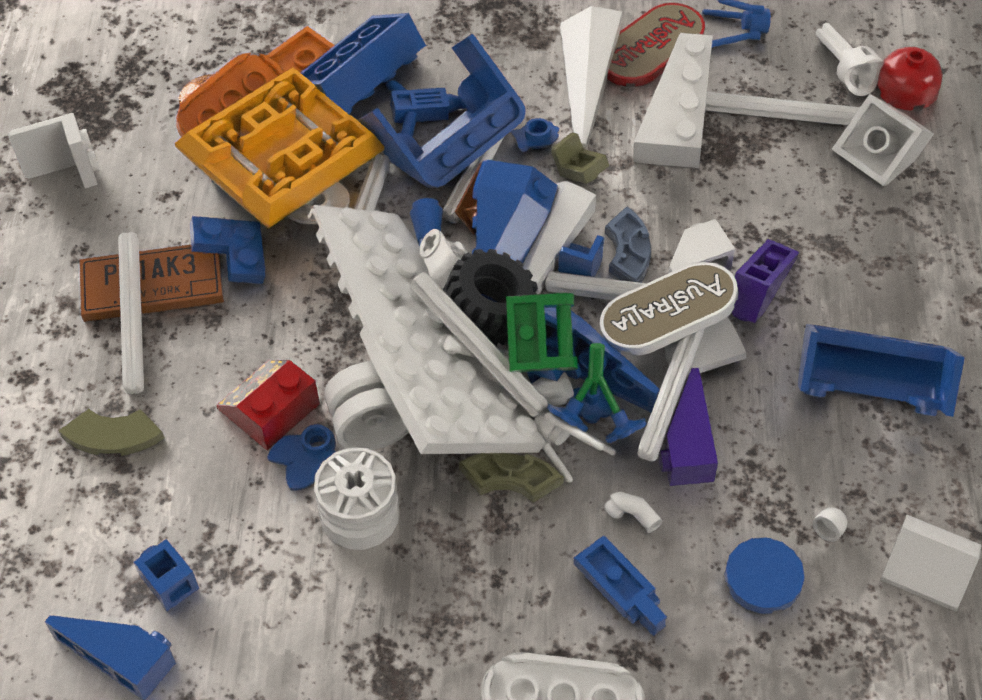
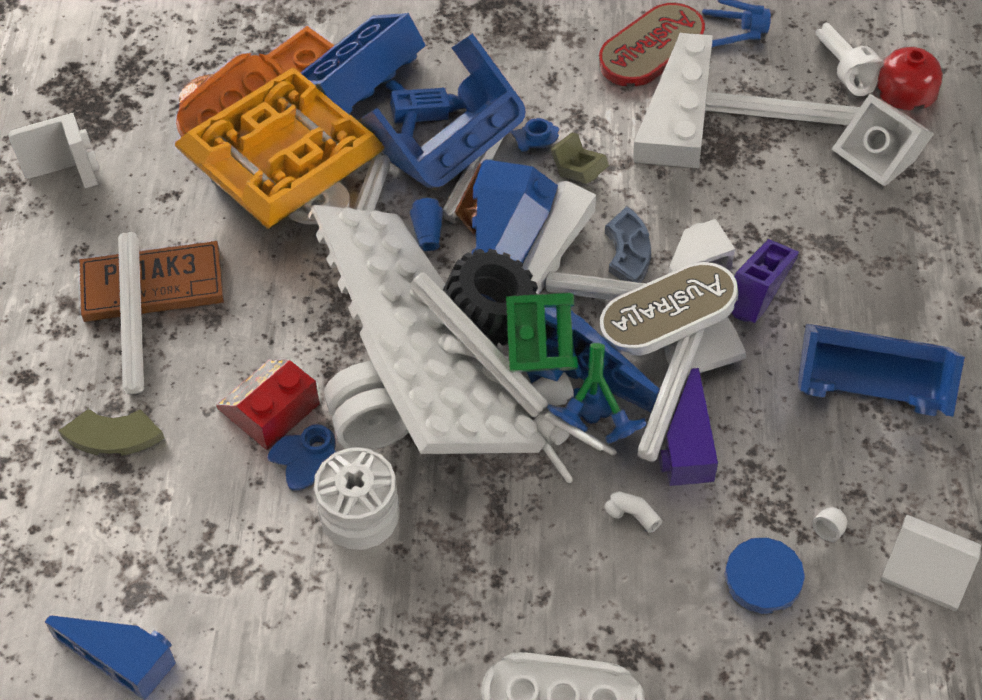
blue brick [134,539,199,611] -> none
blue plate [190,216,266,284] -> none
white piece [419,229,468,288] -> none
olive tile [459,453,564,503] -> none
blue panel [558,235,604,277] -> none
white wedge [560,6,622,150] -> none
blue hinge [573,536,667,636] -> none

